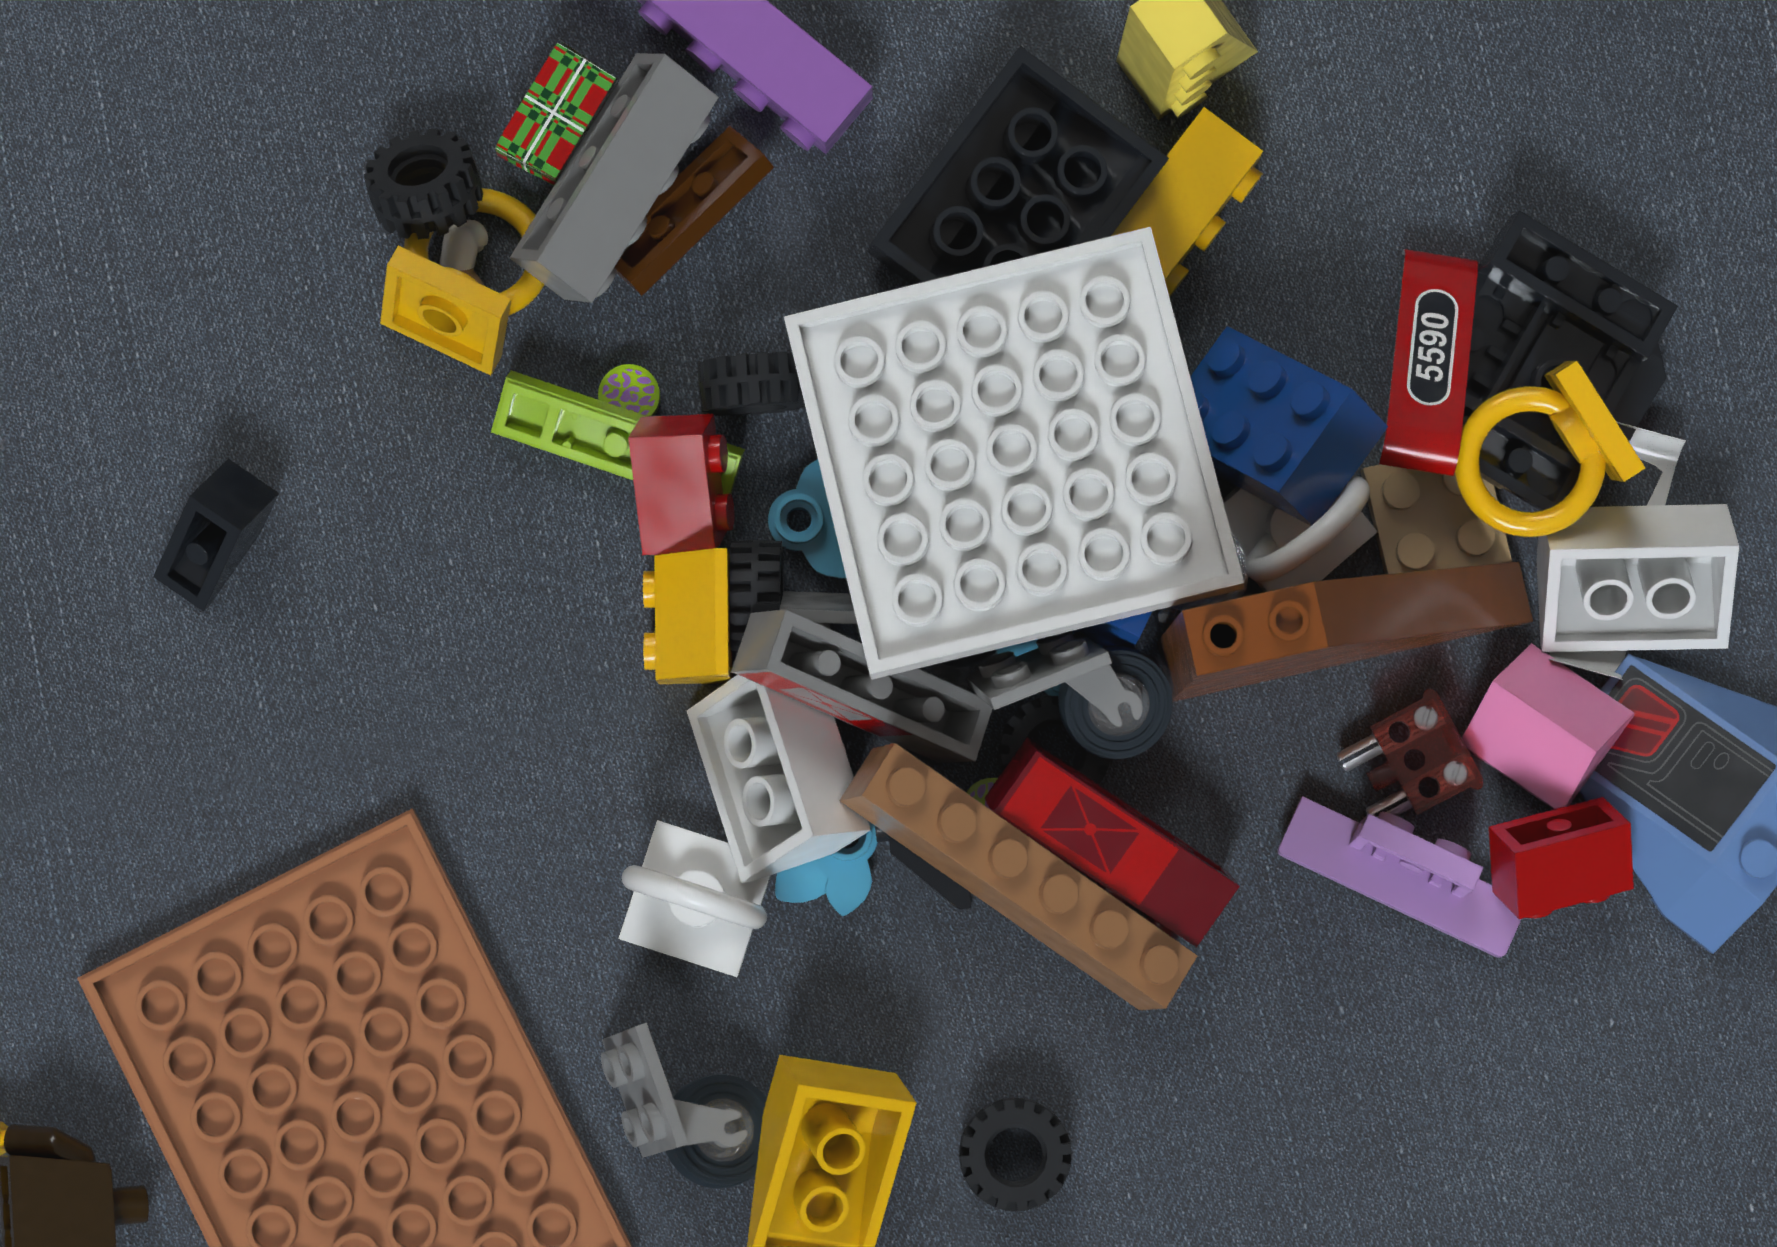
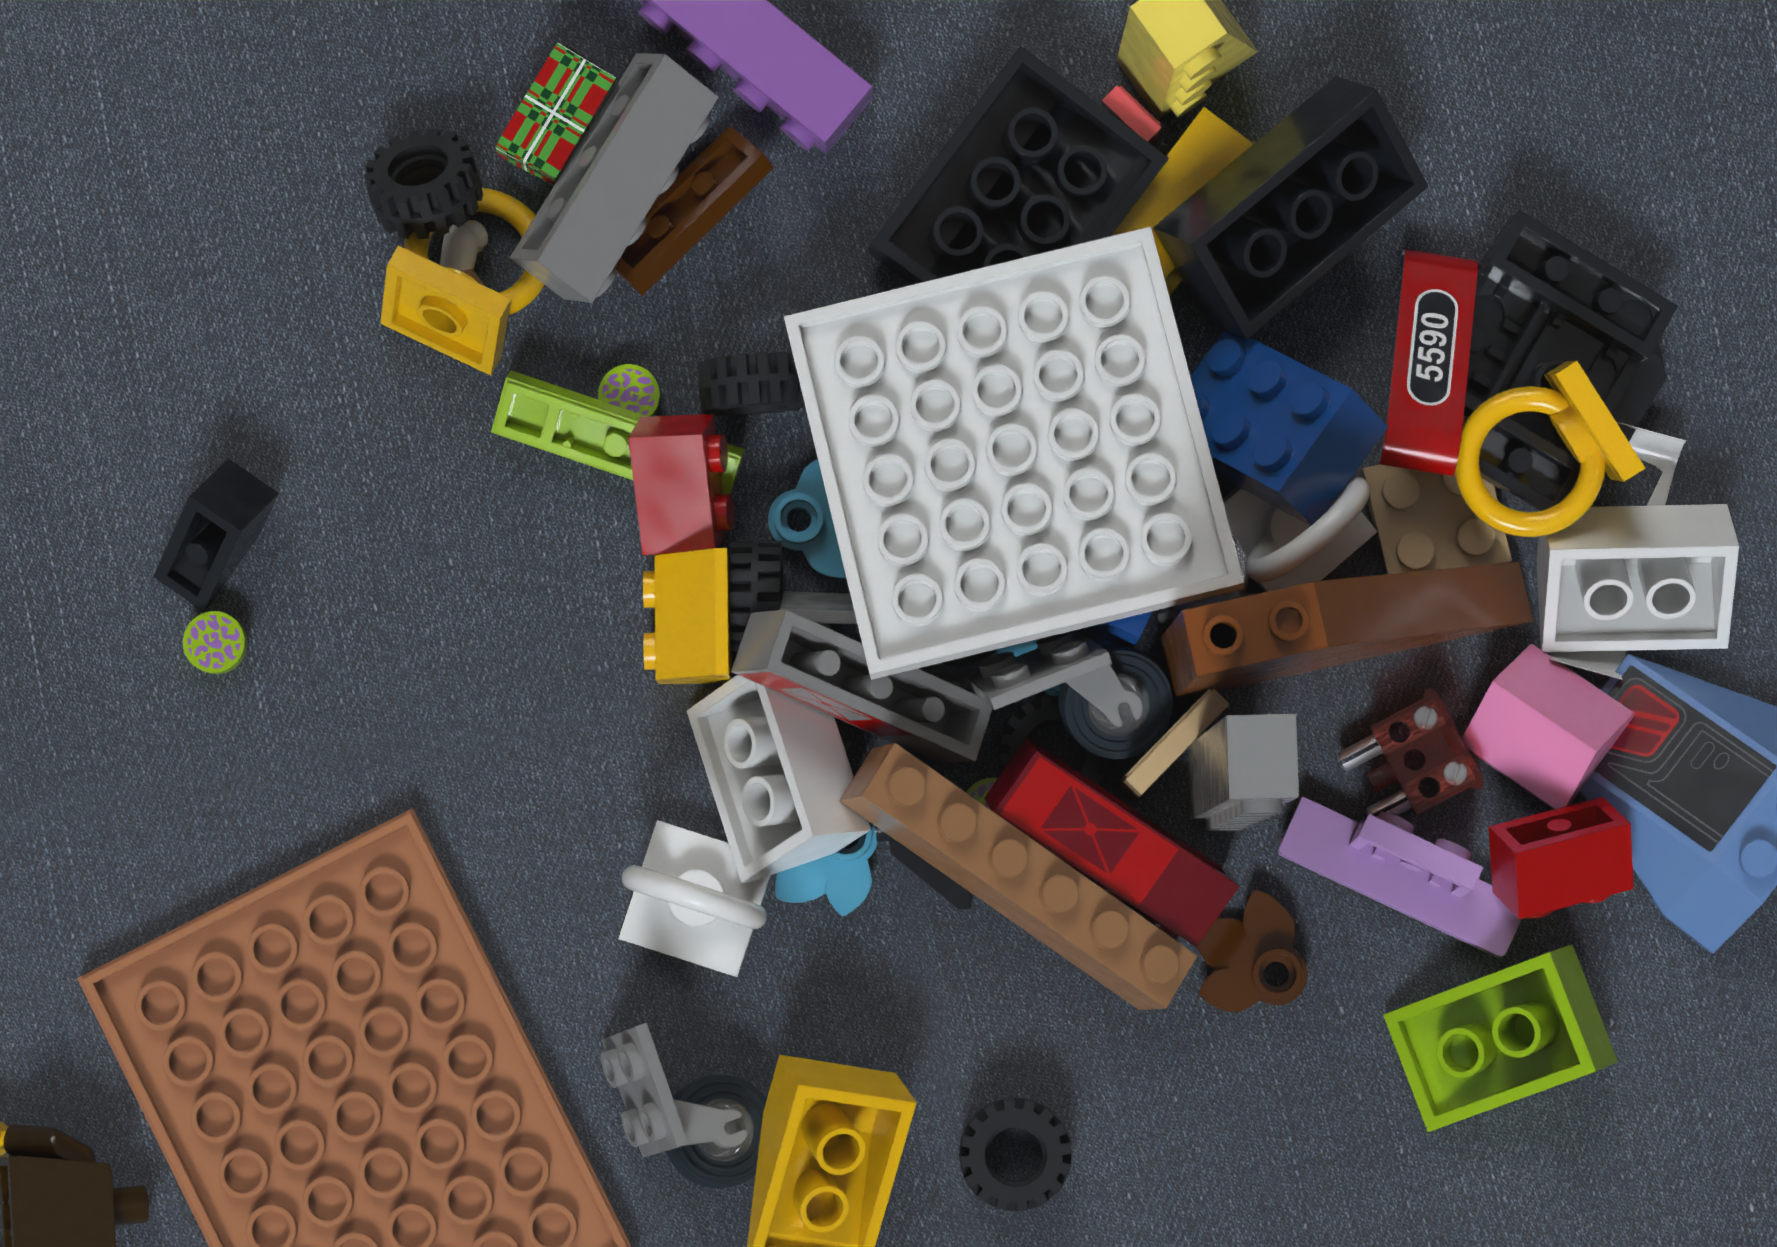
none -> lime tile [183,611,248,674]
none -> coral tile [1101,85,1161,145]
none -> tan tile [1119,689,1229,801]
none -> black brick [1153,76,1429,339]
none -> light grey brick [1188,714,1299,832]
none -> reddish brown plate [1197,890,1308,1012]
none -> lime slope [1383,944,1618,1132]

